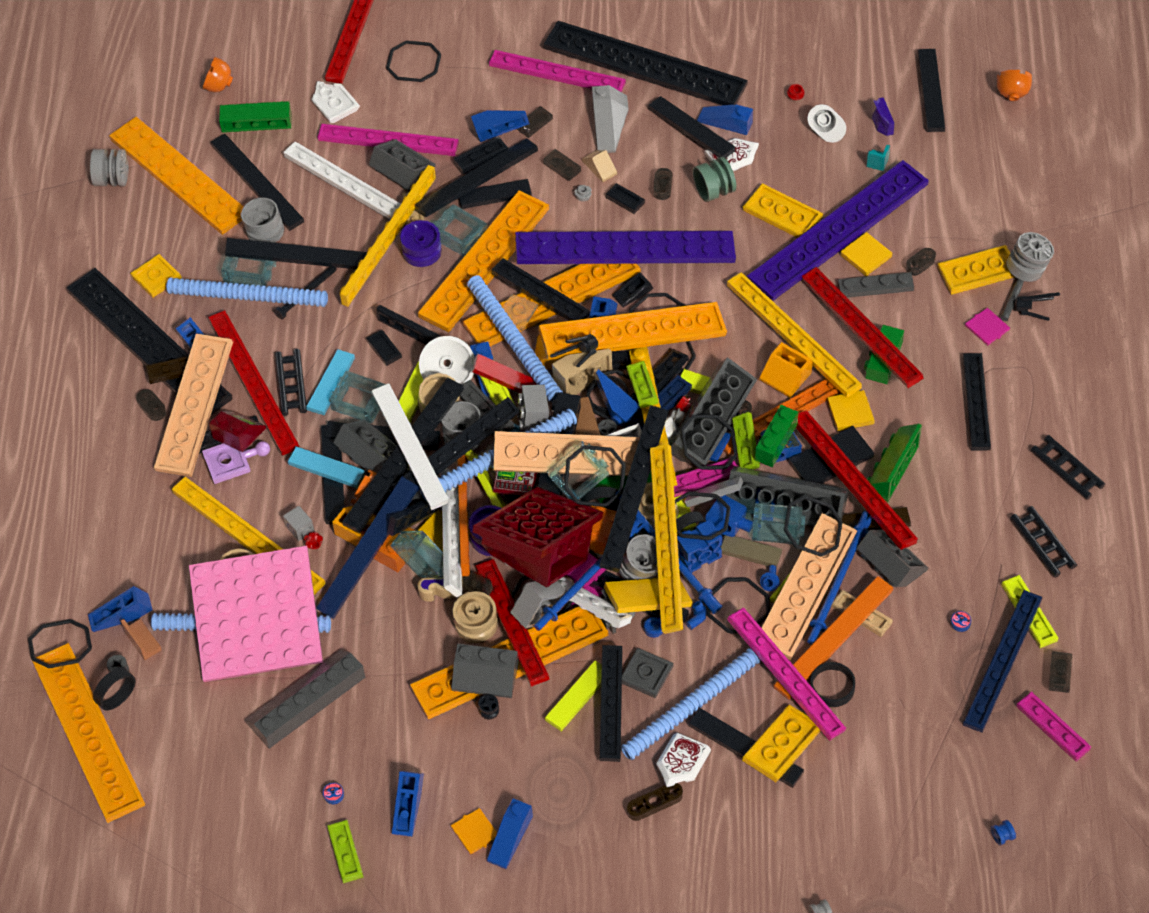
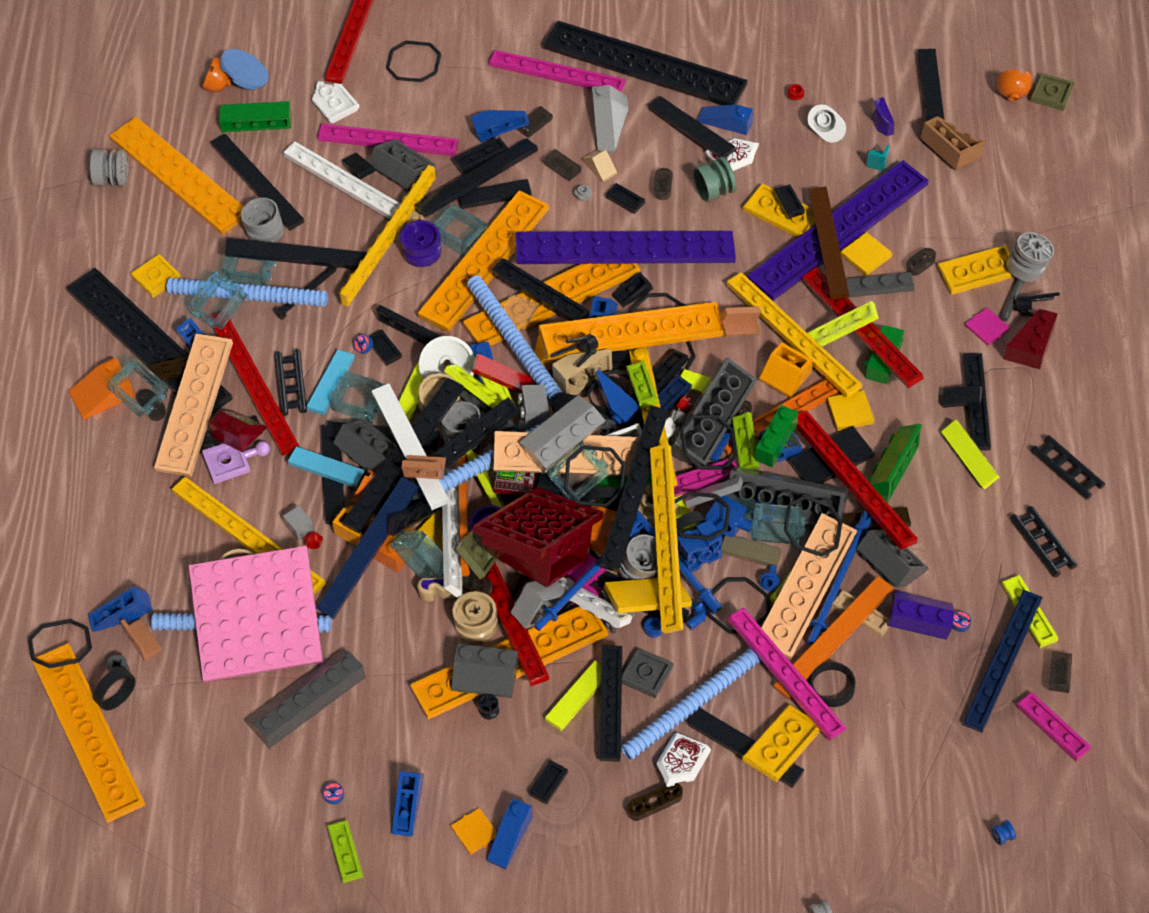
none -> orange slope [68,358,135,420]
none -> clear light blue window [107,357,168,418]
none -> clear light blue window [188,271,248,330]
none -> medium blue tile [219,49,269,90]
none -> black tile [342,153,375,180]
none -> tile [354,334,373,354]
none -> nougat panel [402,455,446,479]
none -> neon yellow tile [444,364,503,409]
none -> olive tile [456,529,497,579]
none -> light grey slope [519,395,606,473]
none -> black tile [529,760,568,805]
none -> nougat panel [720,306,761,337]
none -> black tile [774,184,805,219]
none -> neon yellow tile [808,301,879,346]
none -> reddish brown tile [809,186,849,300]
none -> dark purple slope [888,590,955,640]
none -> medium nougat wedge [920,116,986,170]
none -> neon yellow tile [941,420,1000,489]
none -> black tile [942,385,982,408]
none -> dark red wedge [1004,309,1058,370]
none -> olive tile [1030,73,1075,111]

